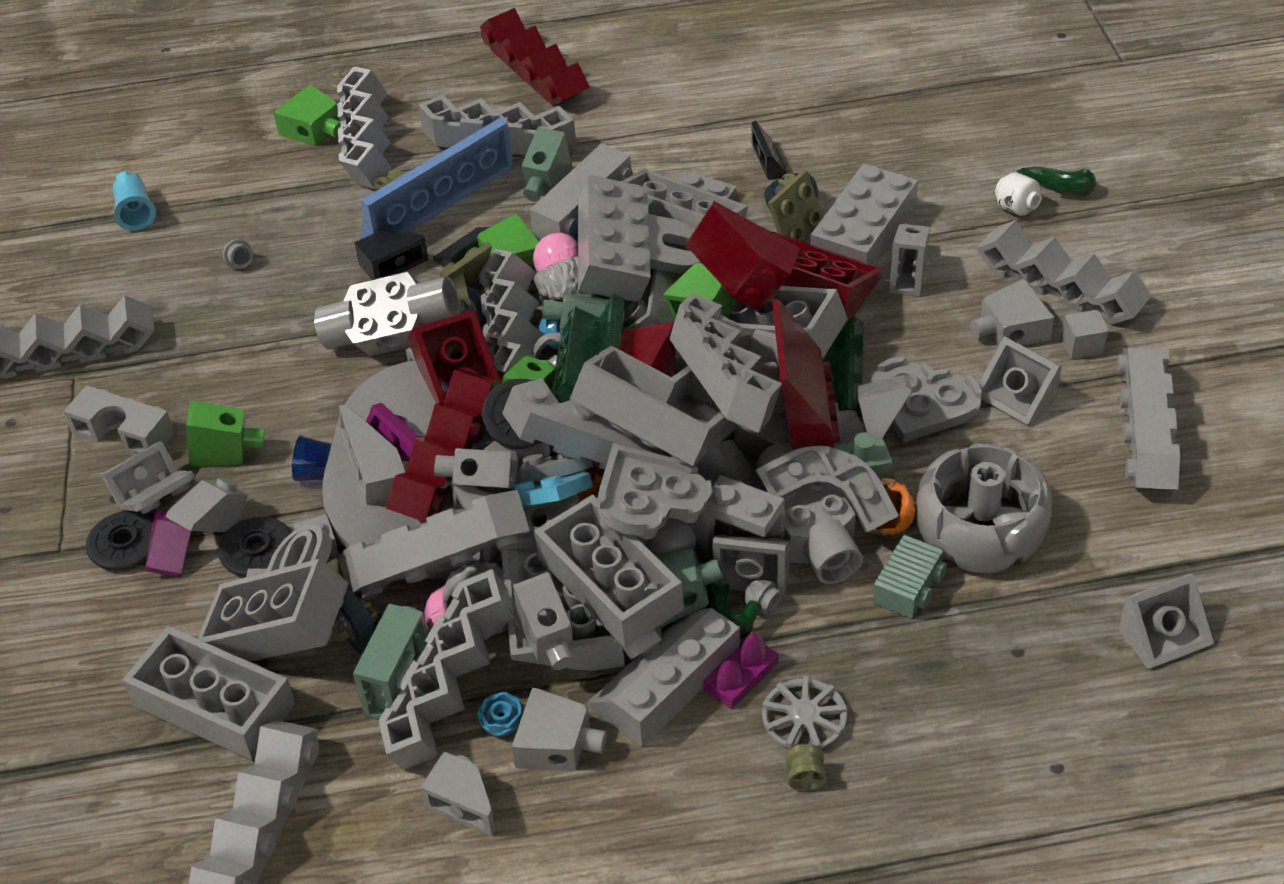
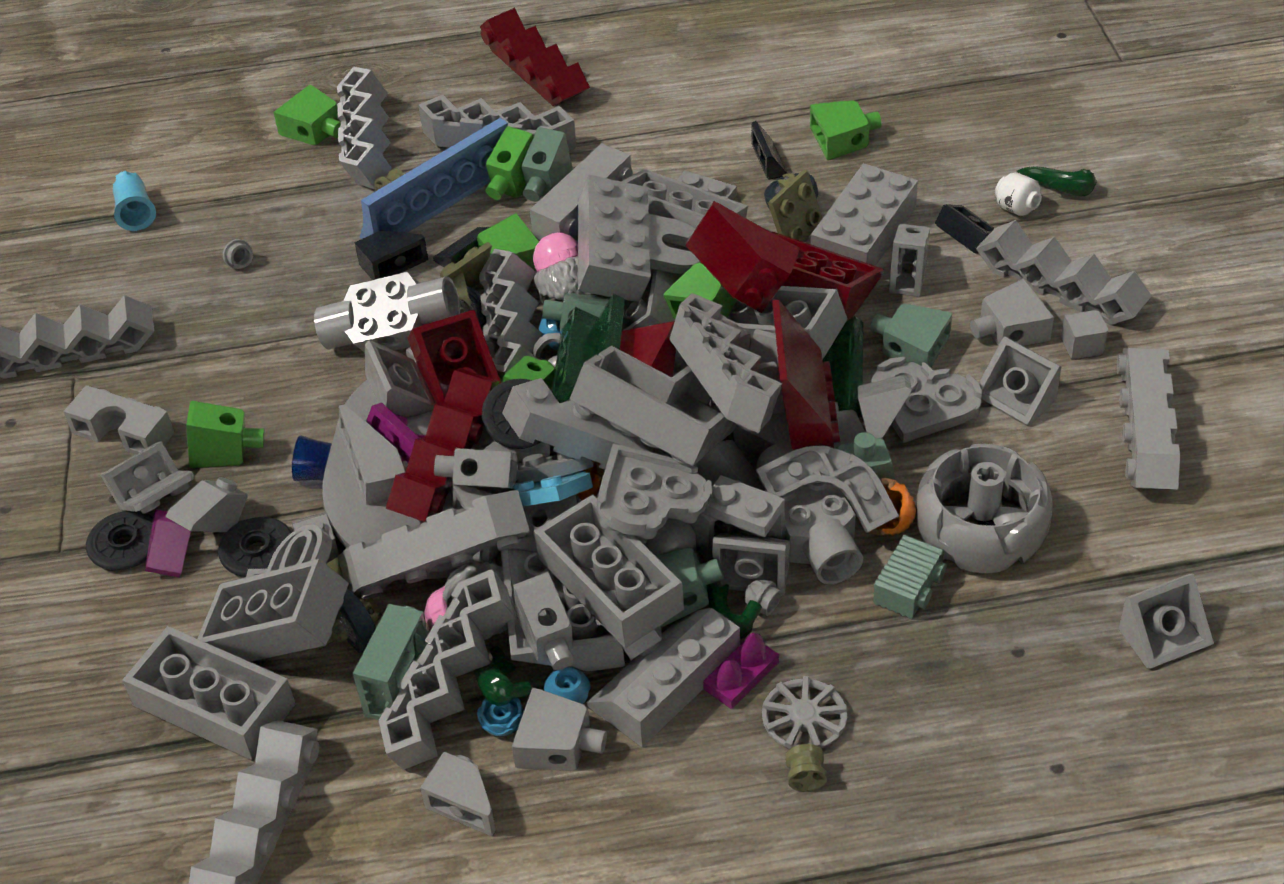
none -> light grey slope [365,340,435,418]
none -> dark green piece [473,646,532,706]
none -> bright green torso [485,126,533,200]
none -> dark azure plate [544,667,591,704]
none -> bright green torso [810,100,882,160]
none -> sand green torso [870,304,953,368]
none -> black slope [935,204,994,254]

